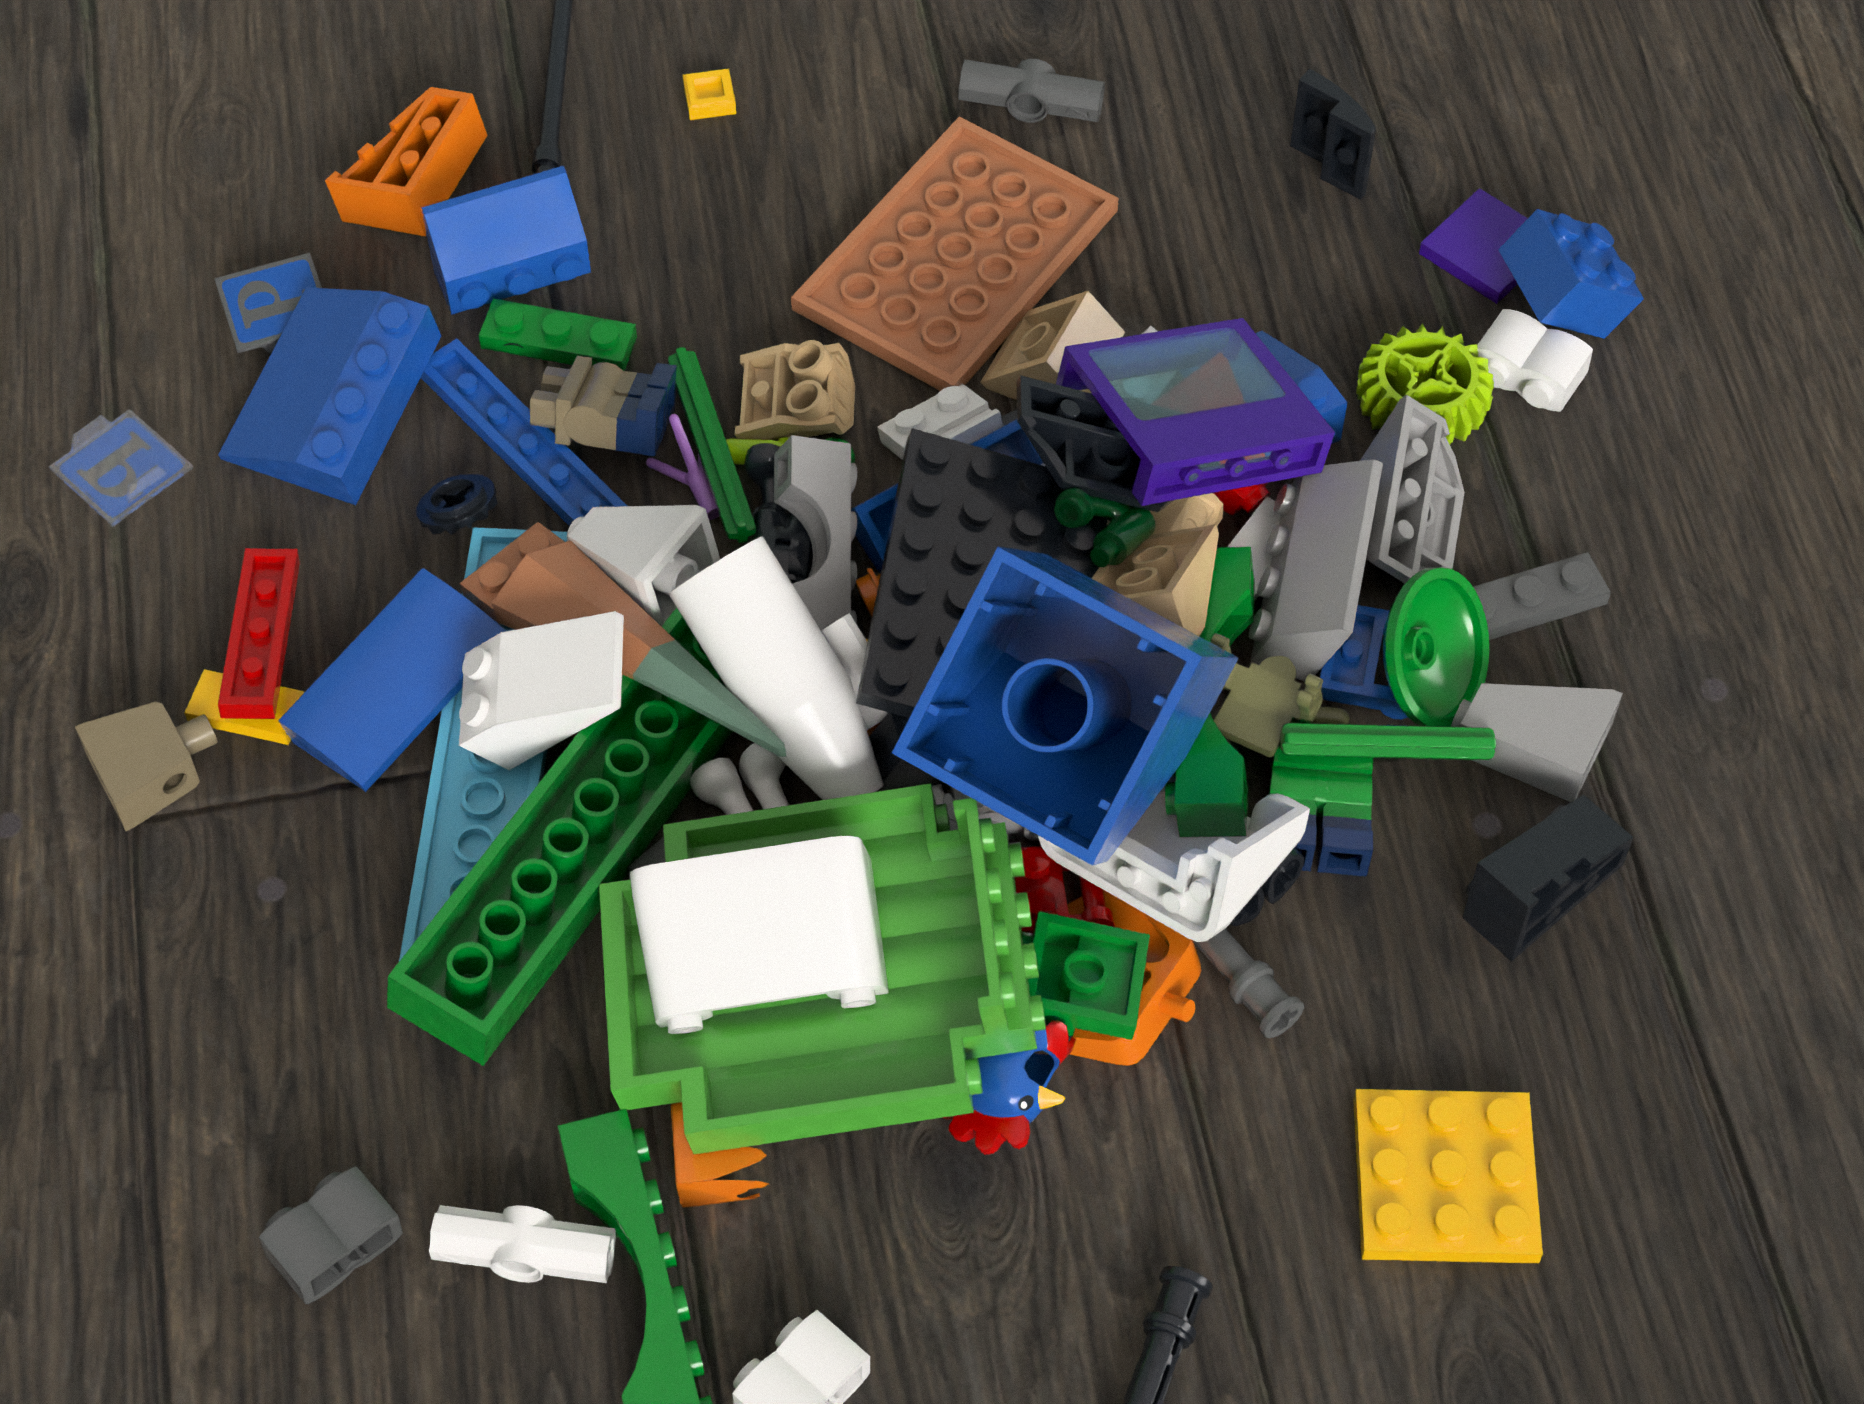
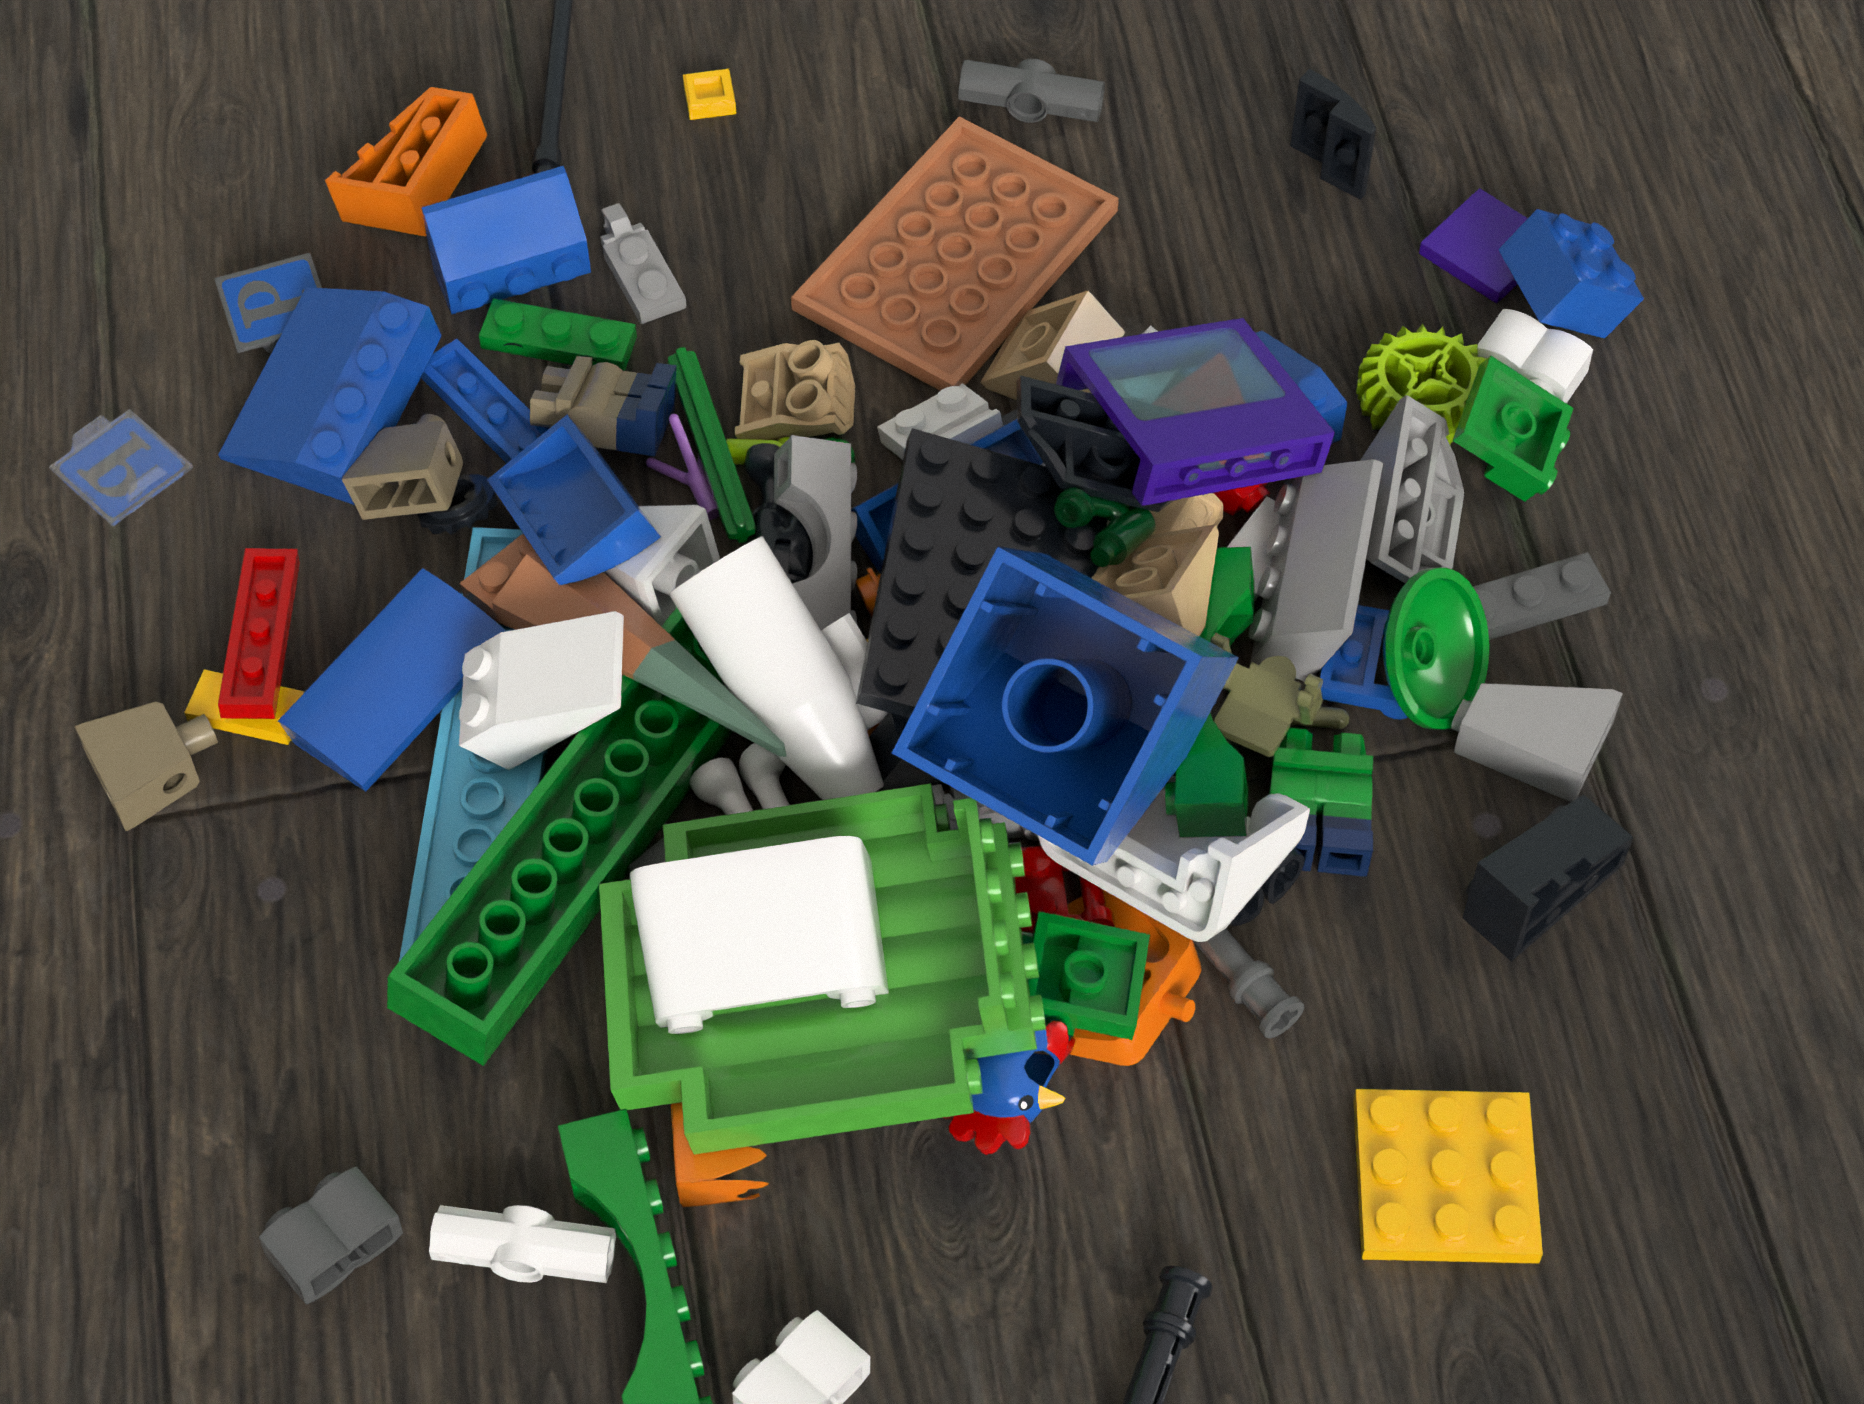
green axle [1280,723,1496,760] -> none
none -> dark tan torso [342,414,463,520]
none -> blue slope [487,415,661,585]
none -> light grey hinge [600,203,686,324]
none -> green plate [1452,356,1573,502]

